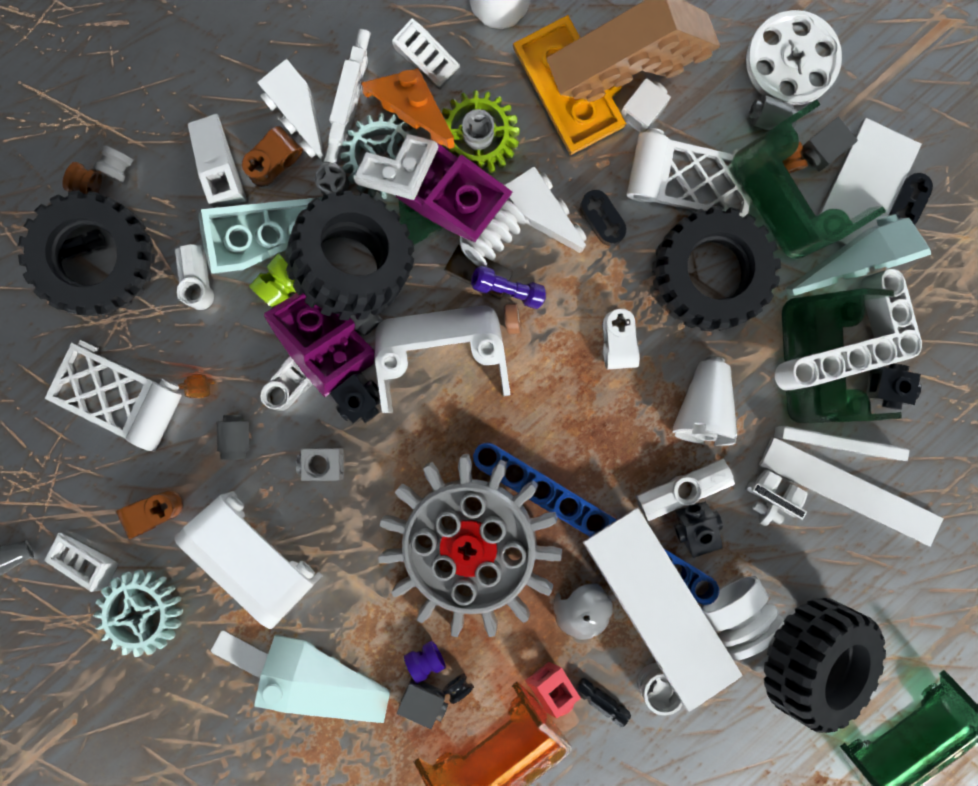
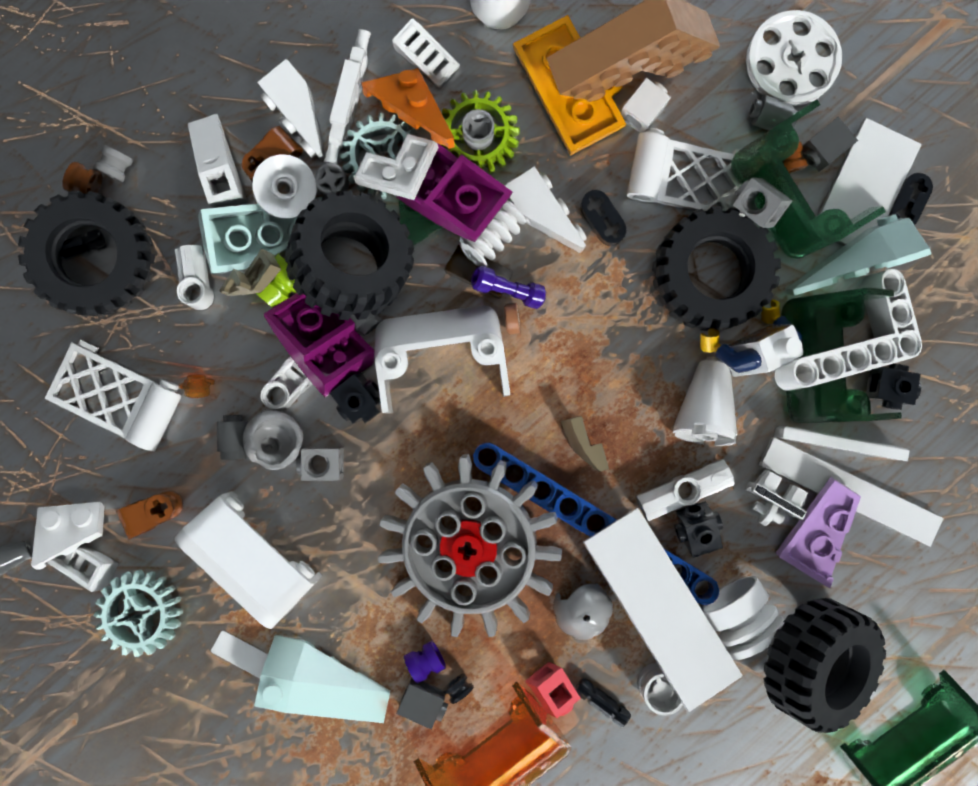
white piece [602,308,639,370] -> none
none -> white wing [31,502,105,570]
none -> dark tan slope [219,248,281,296]
none -> light grey piece [243,410,304,470]
none -> white dish [252,154,317,219]
none -> dark tan slope [561,416,609,472]
none -> torso [700,299,804,377]
none -> light grey brick [733,178,793,228]
none -> lavender wing [776,477,861,588]

